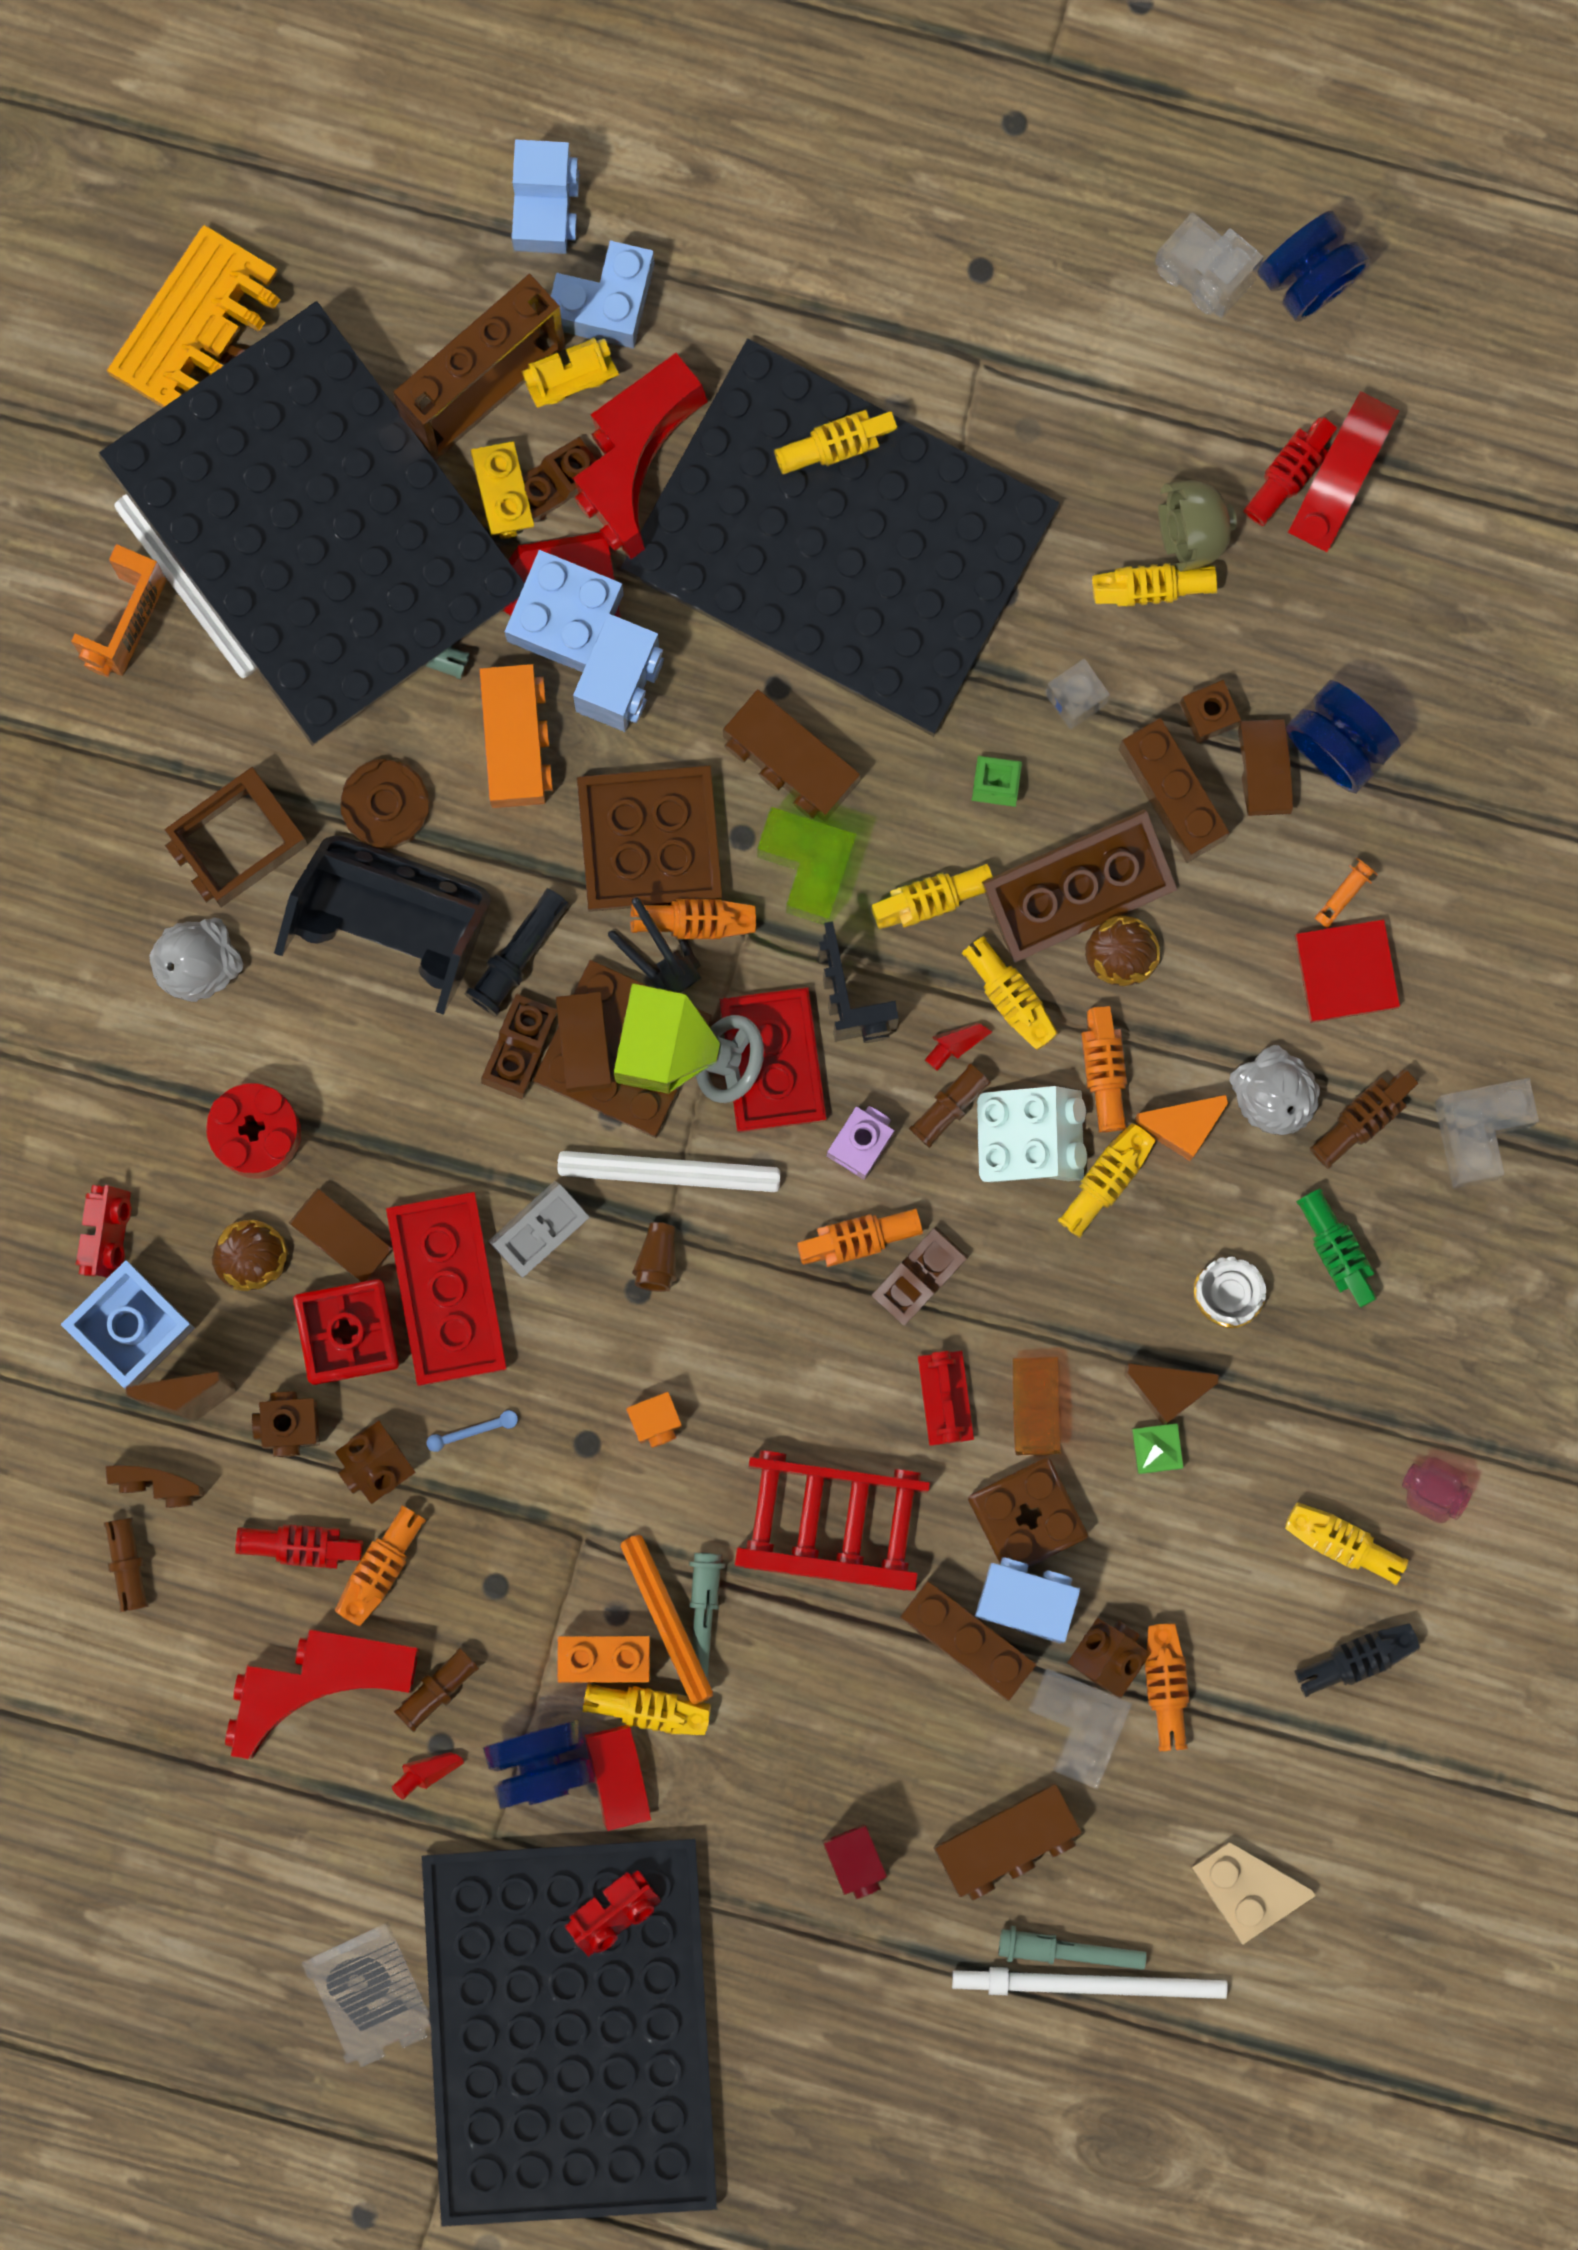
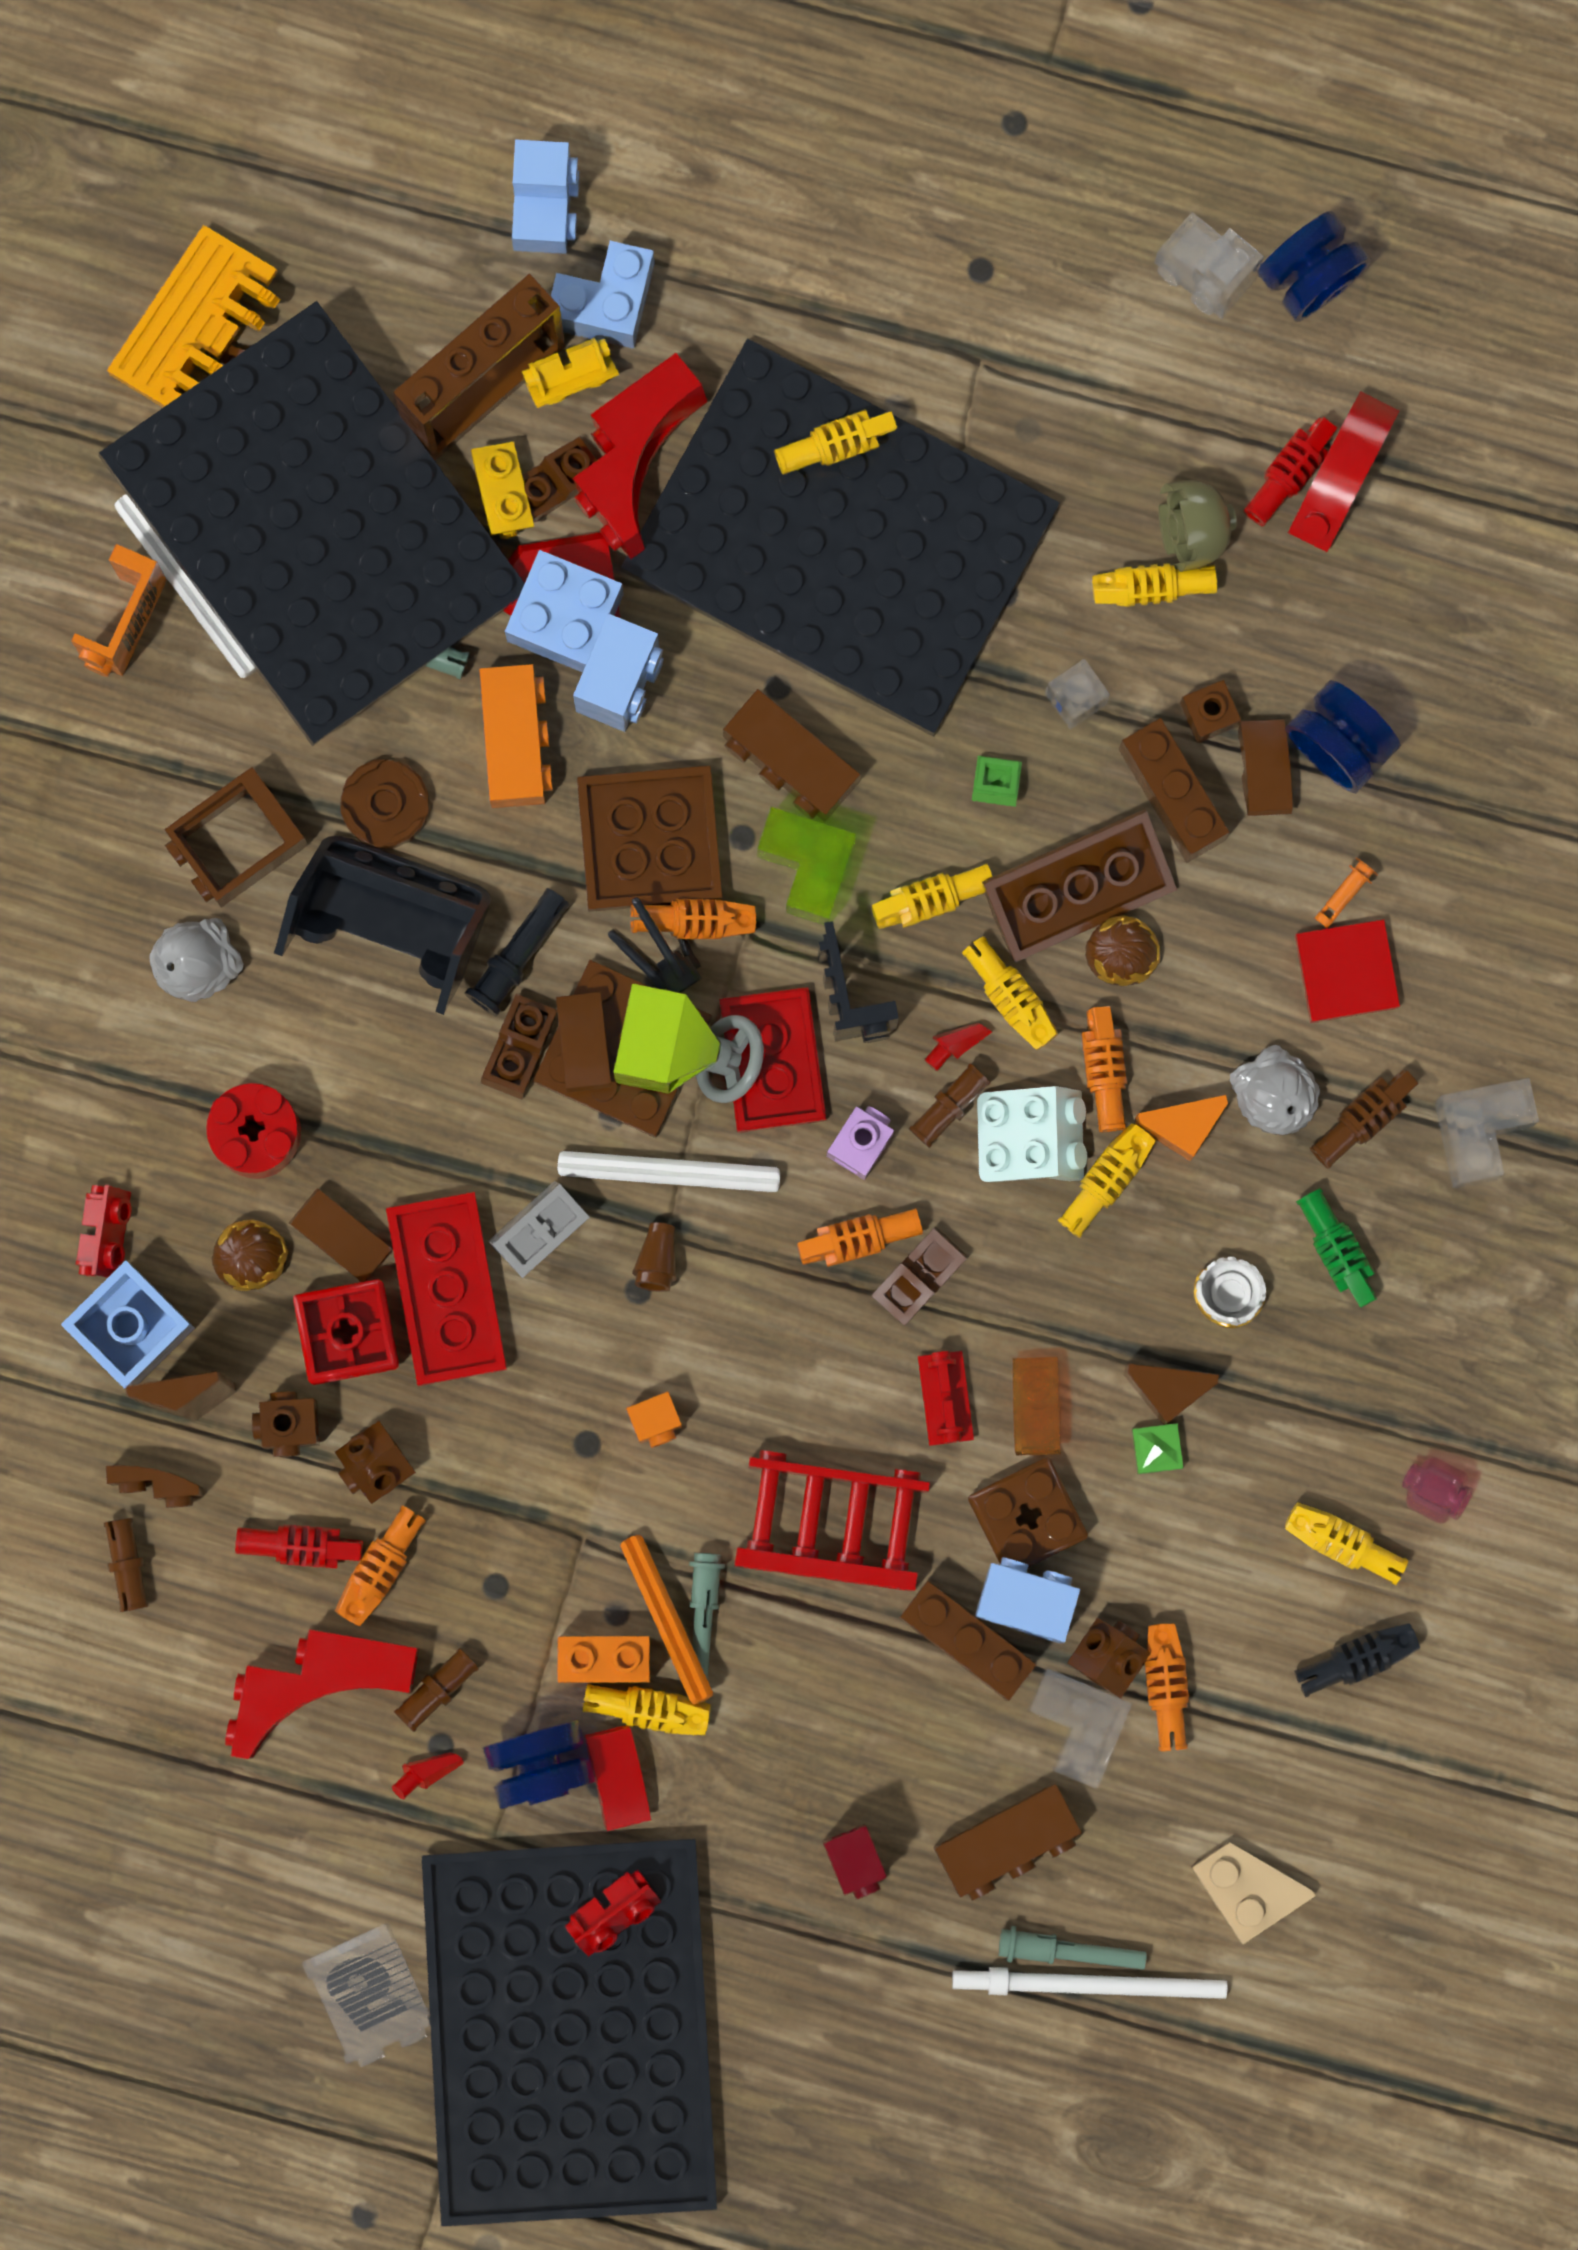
medium blue hinge [426,1410,518,1452] -> none

